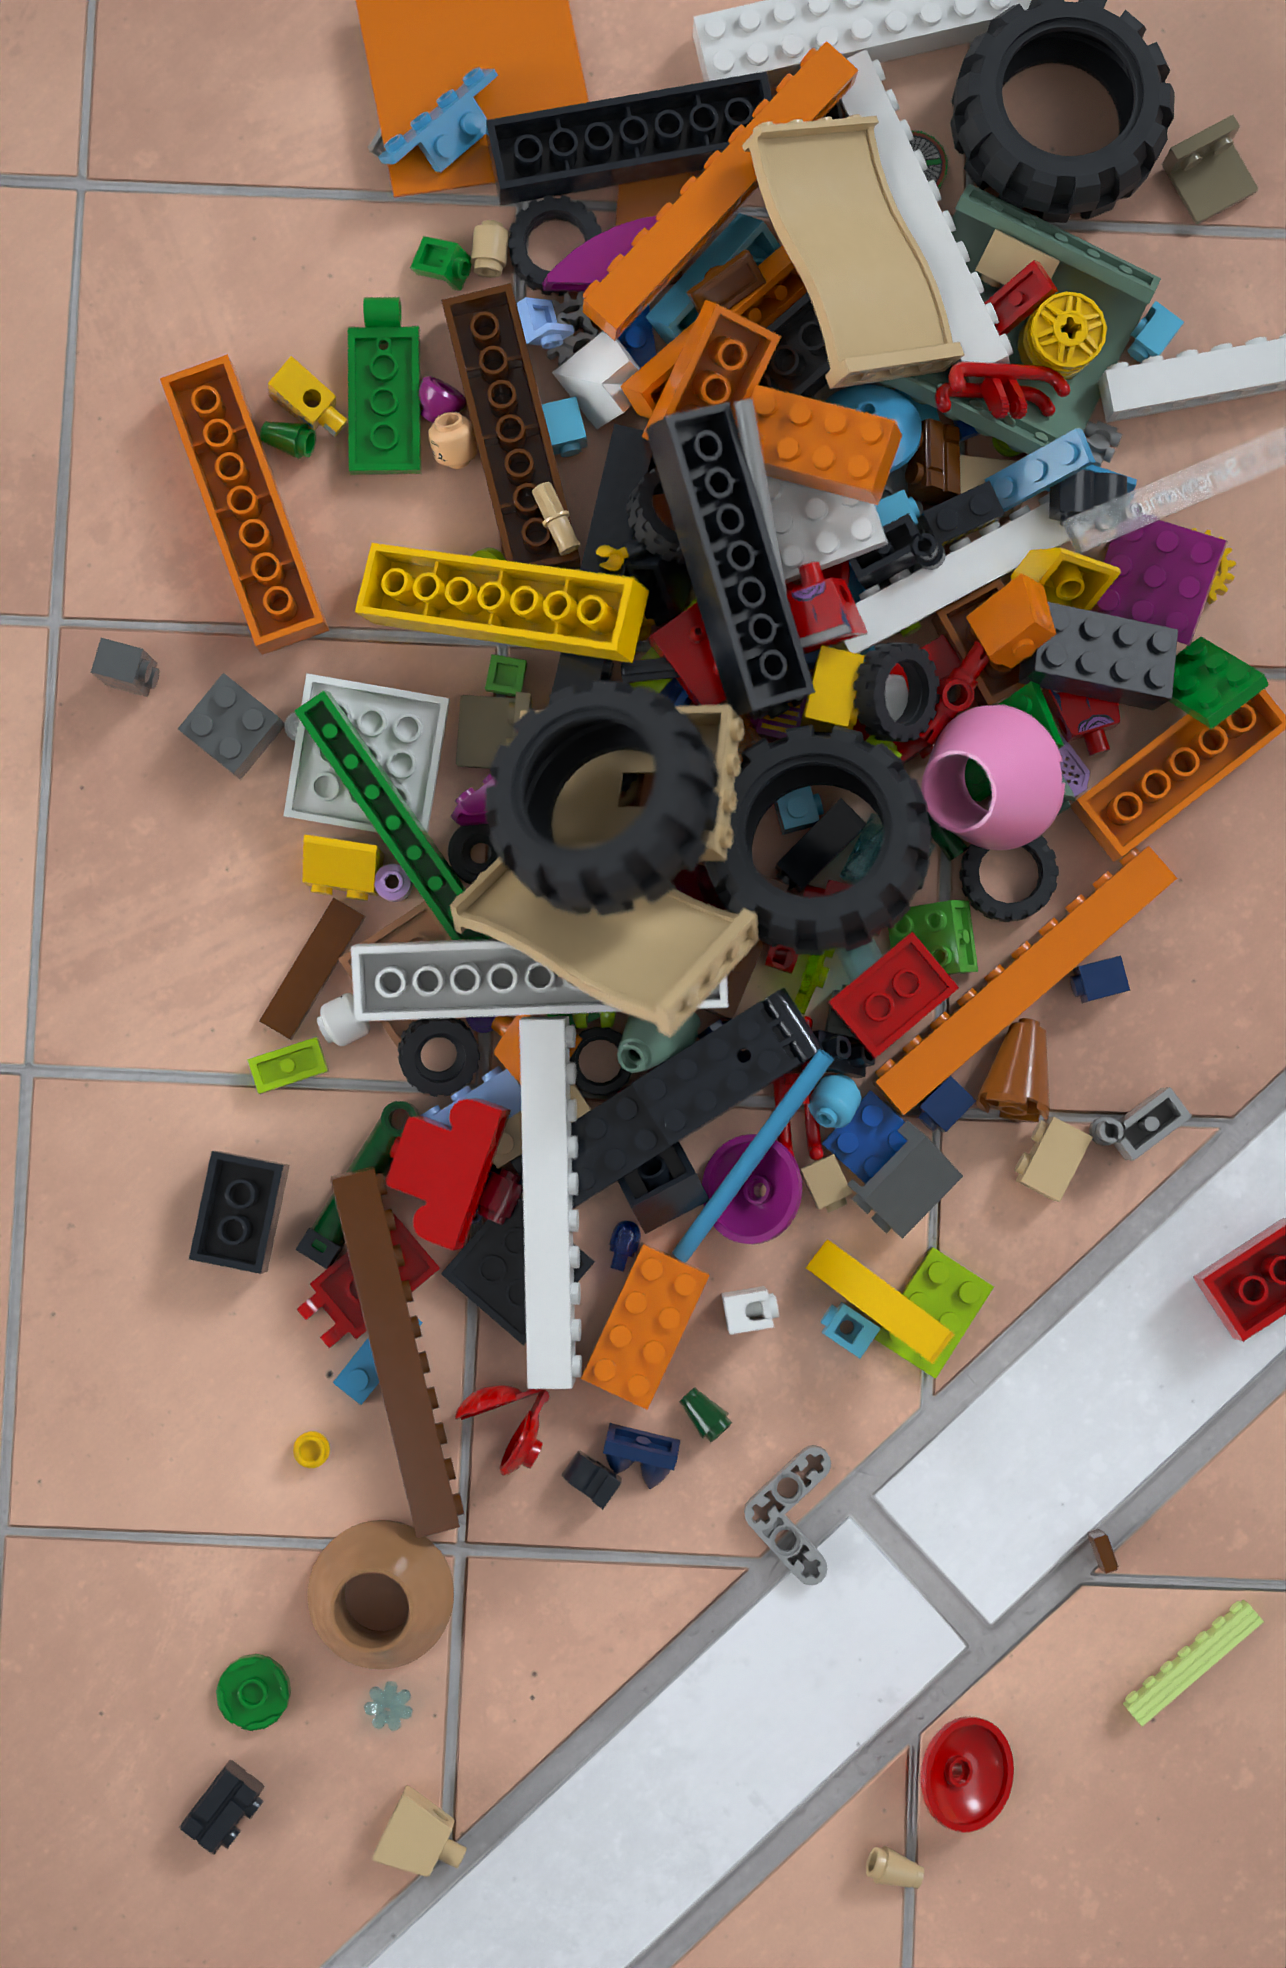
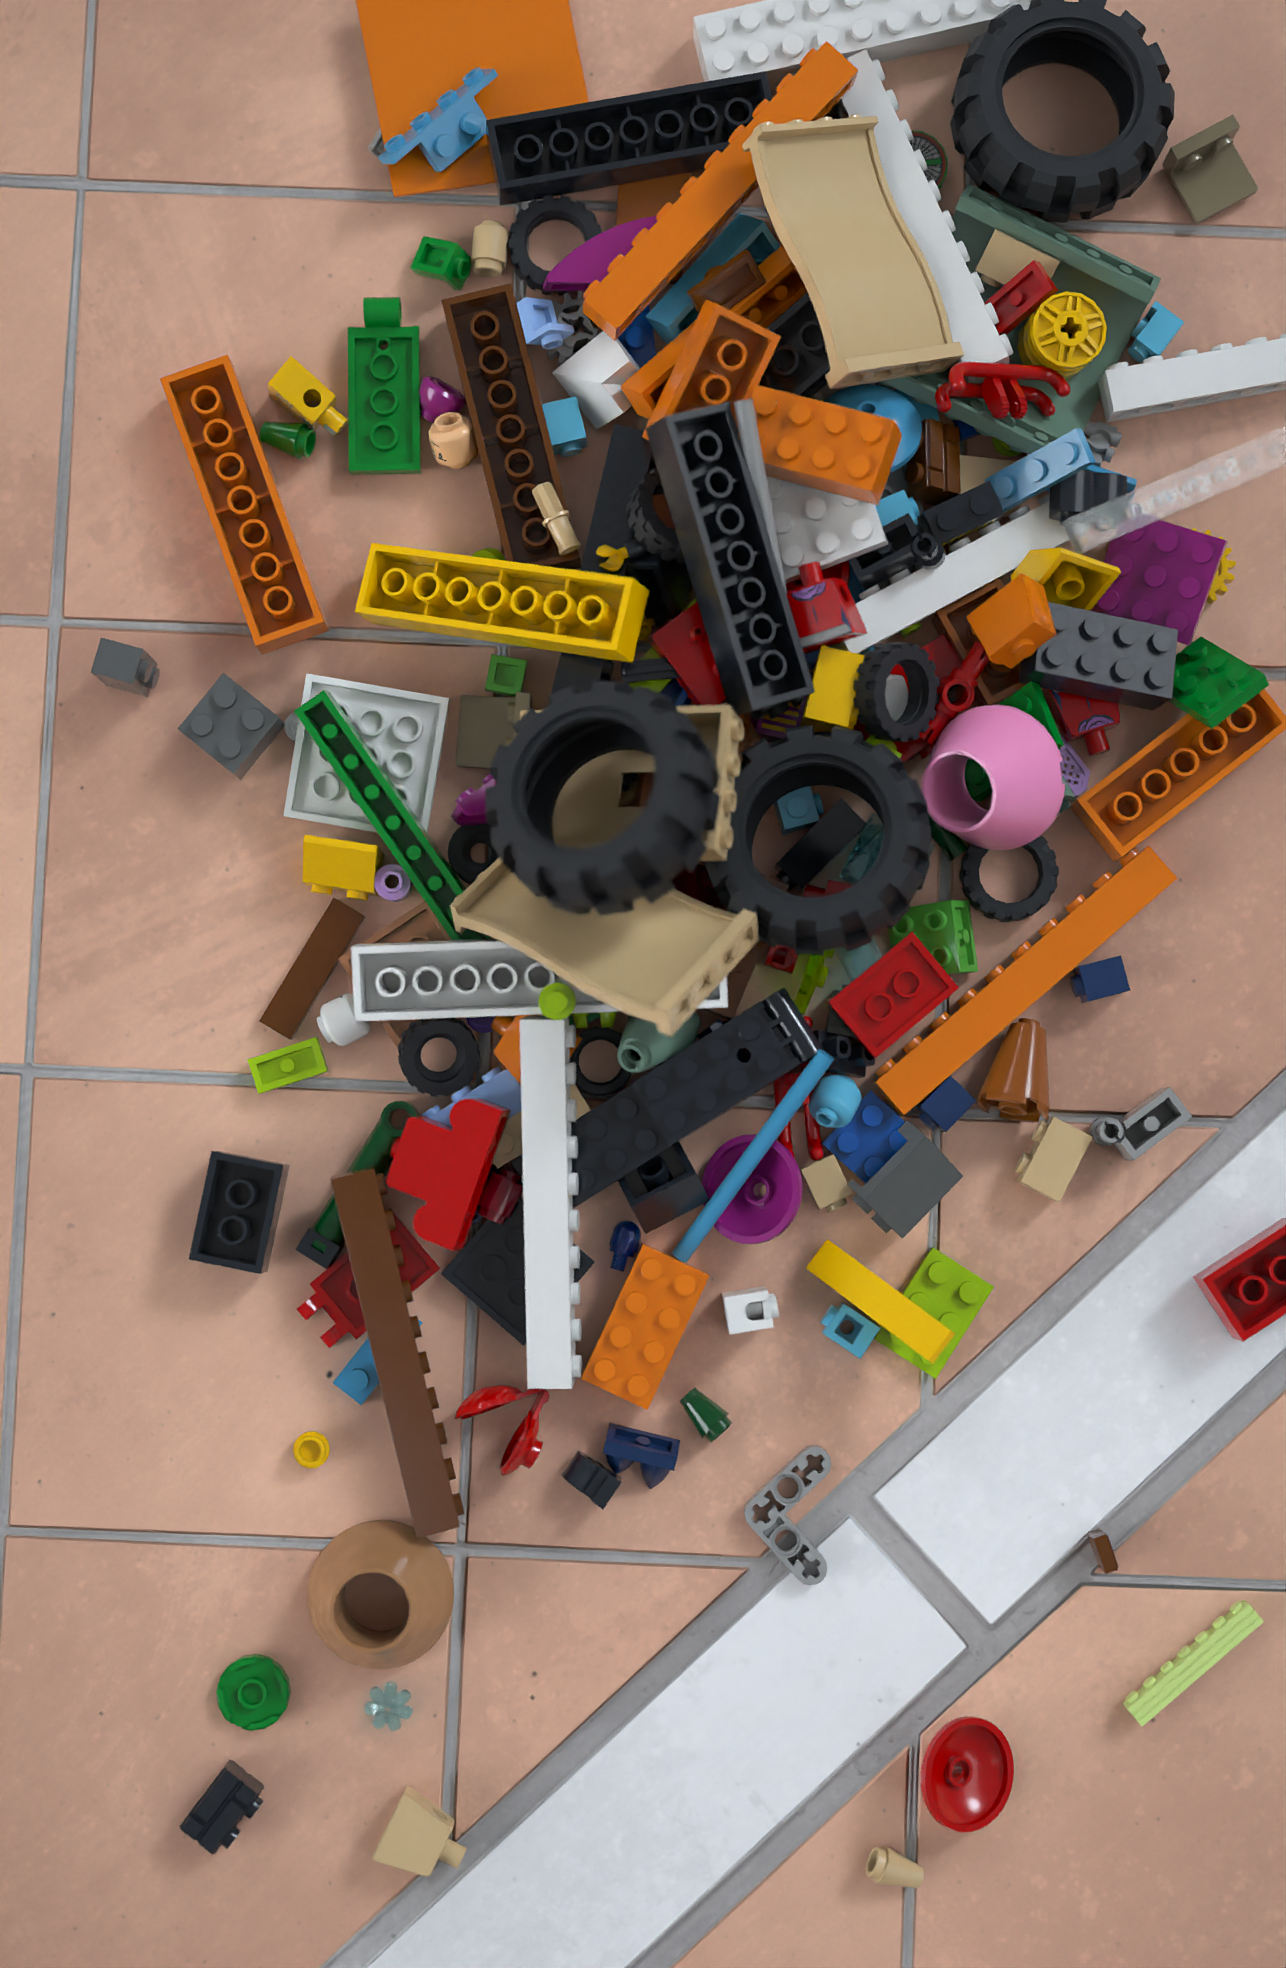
none -> lime plate [538,982,576,1020]

